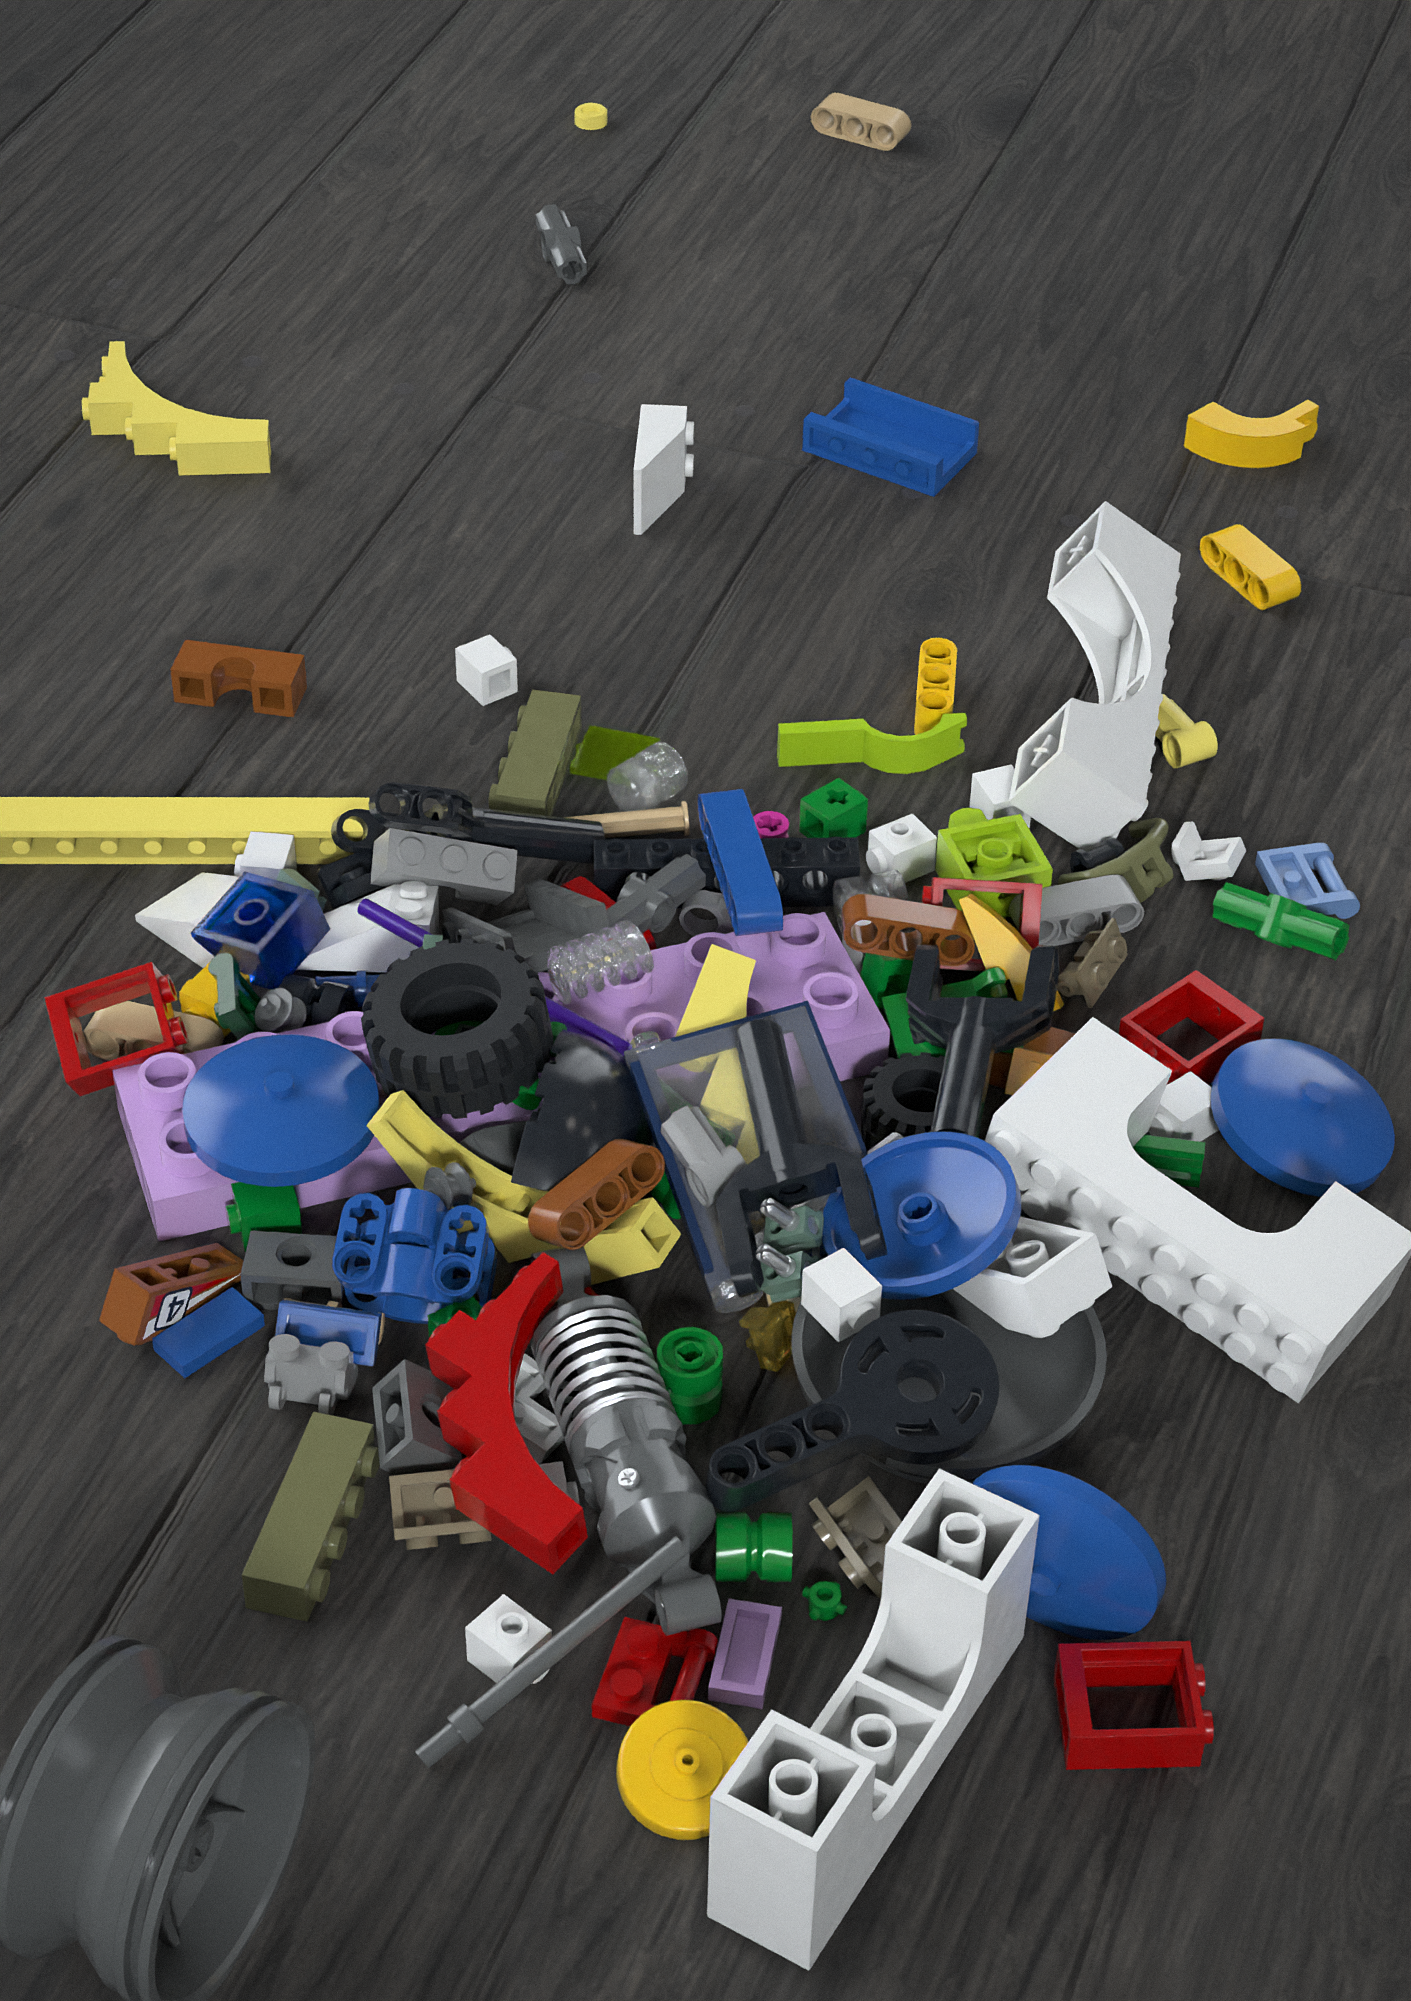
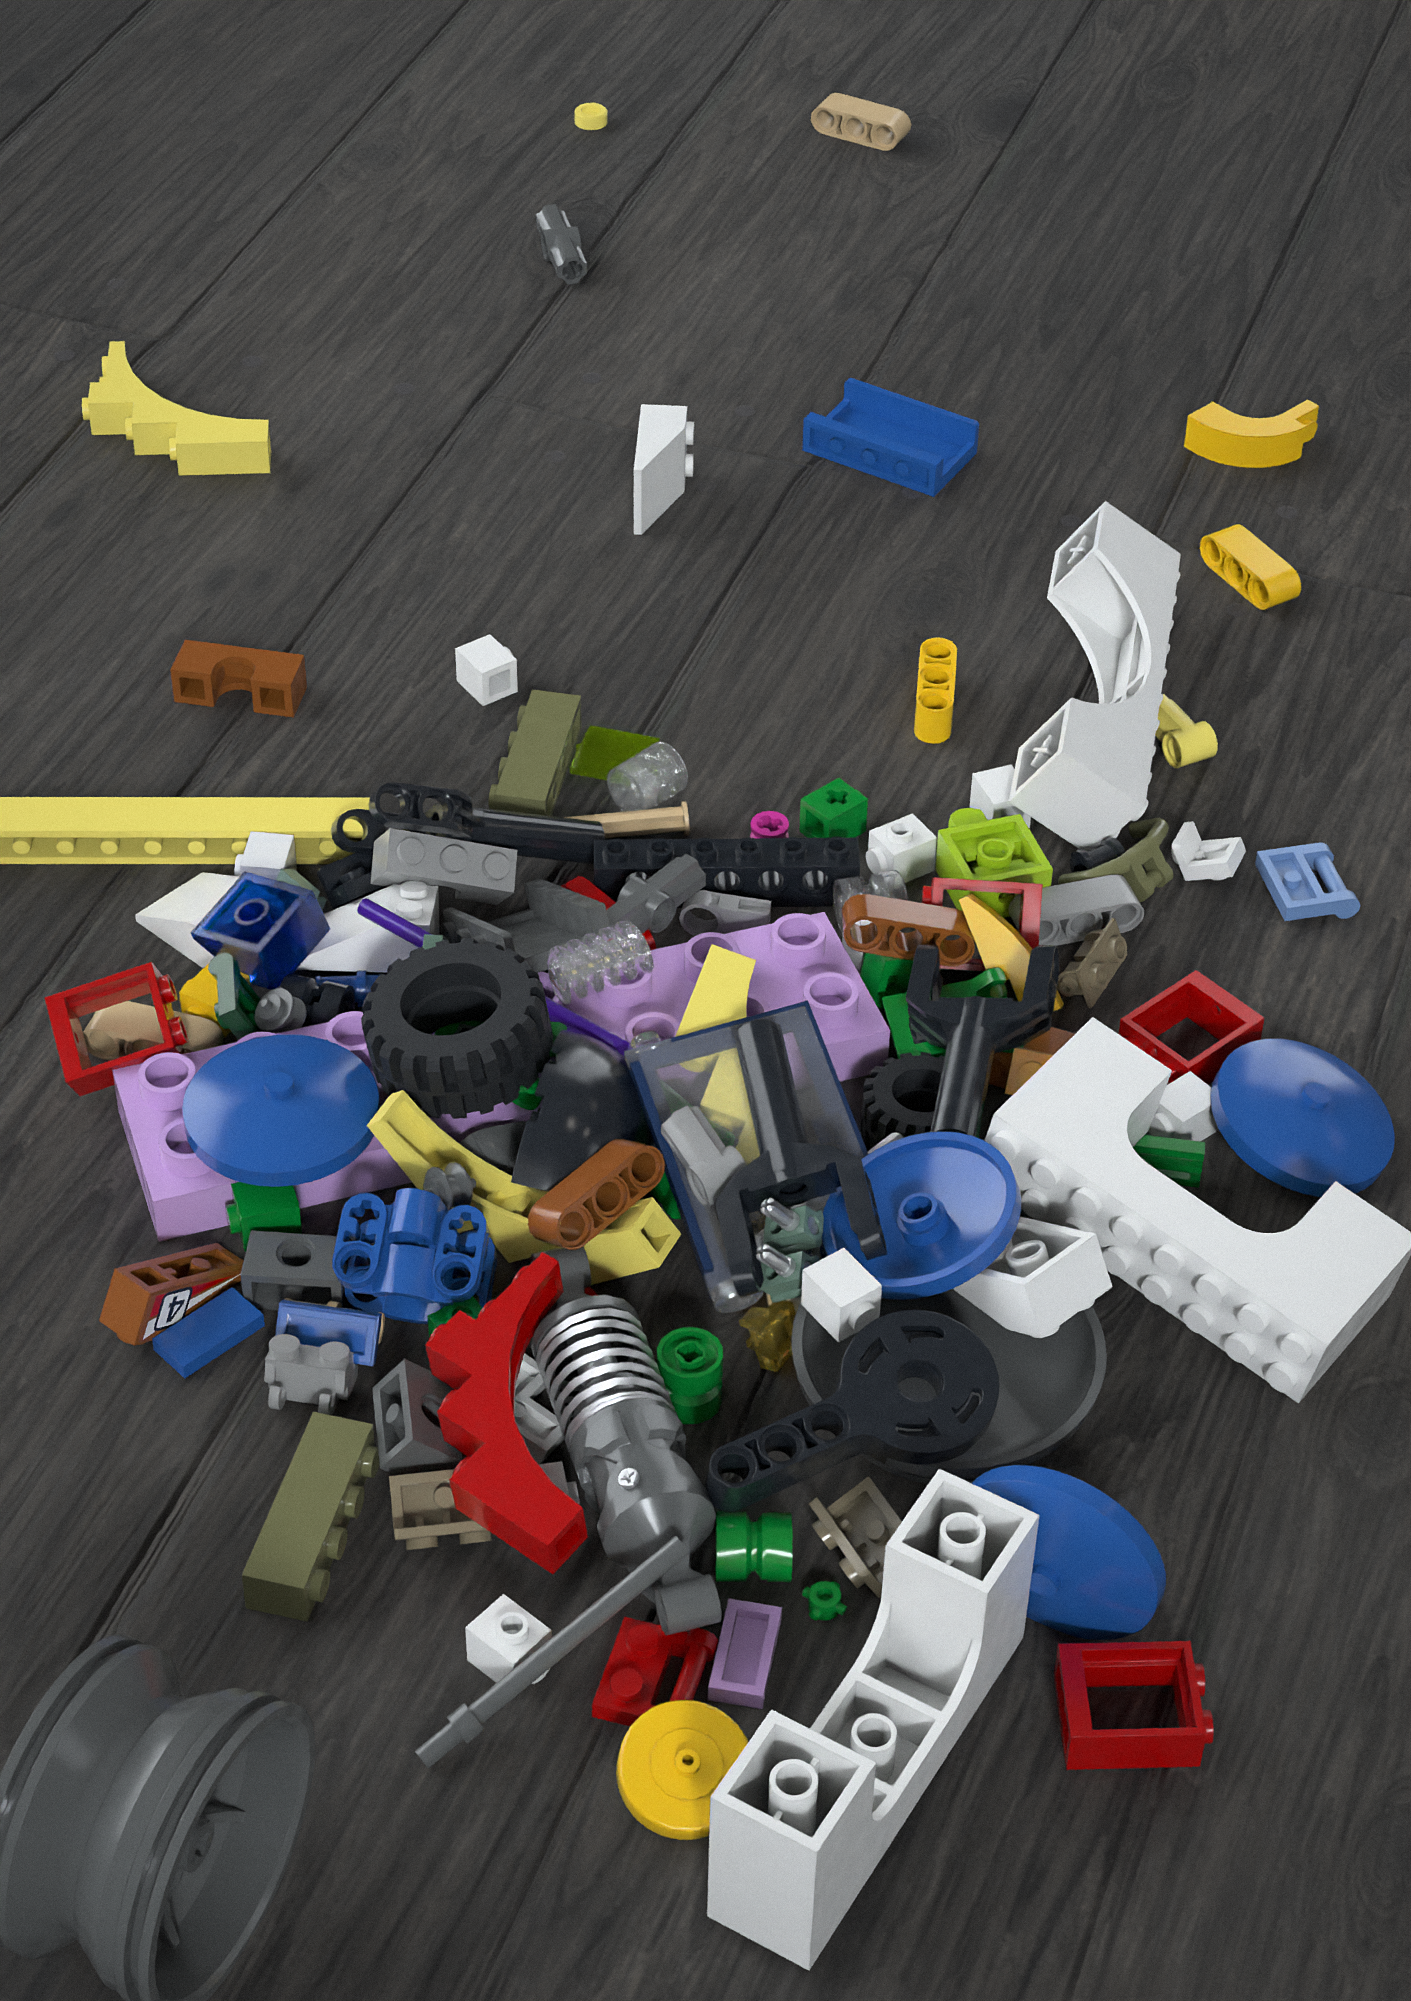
blue beam [698,789,783,936] -> none
lime piece [777,713,967,774] -> none
green piece [1213,882,1350,961] -> none

